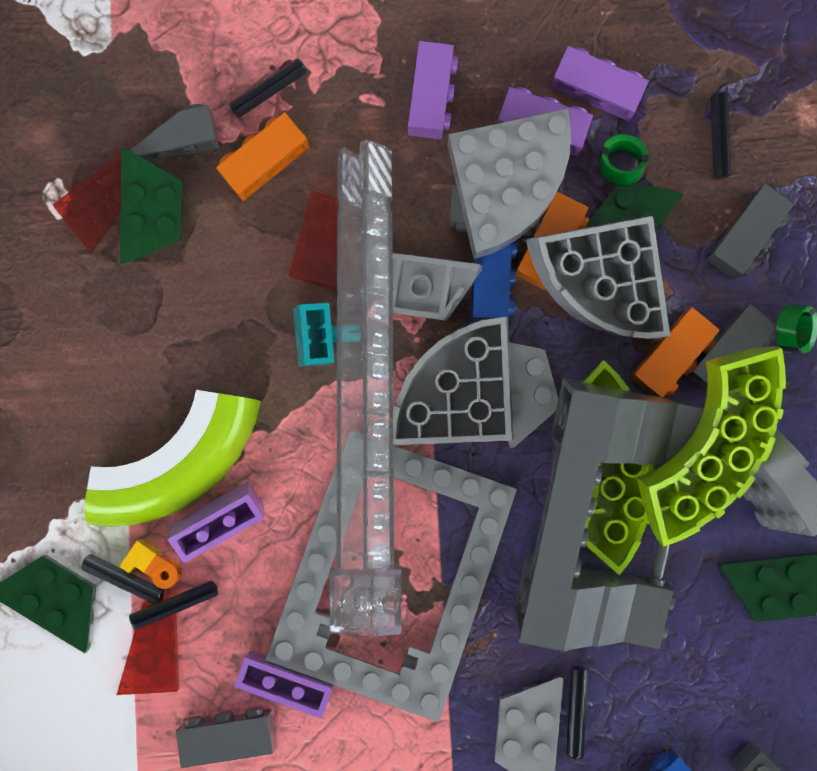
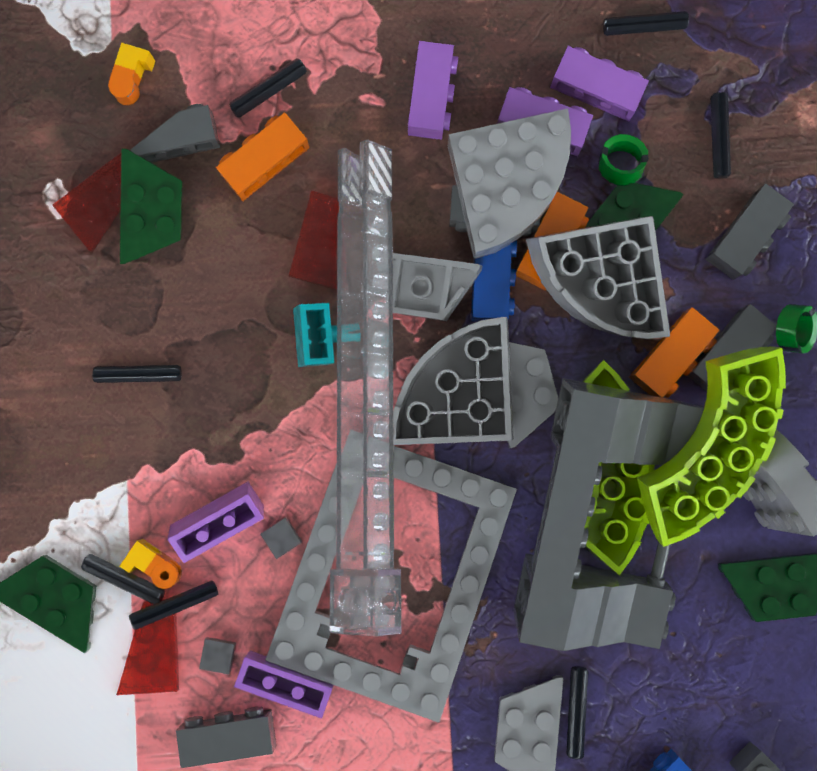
lime brick [84,390,261,527] -> none
none -> black axle [92,365,182,383]
none -> leg [108,42,155,105]
none -> flat silver tile [199,637,236,674]
none -> flat silver tile [260,517,302,559]
none -> black axle [603,11,689,36]

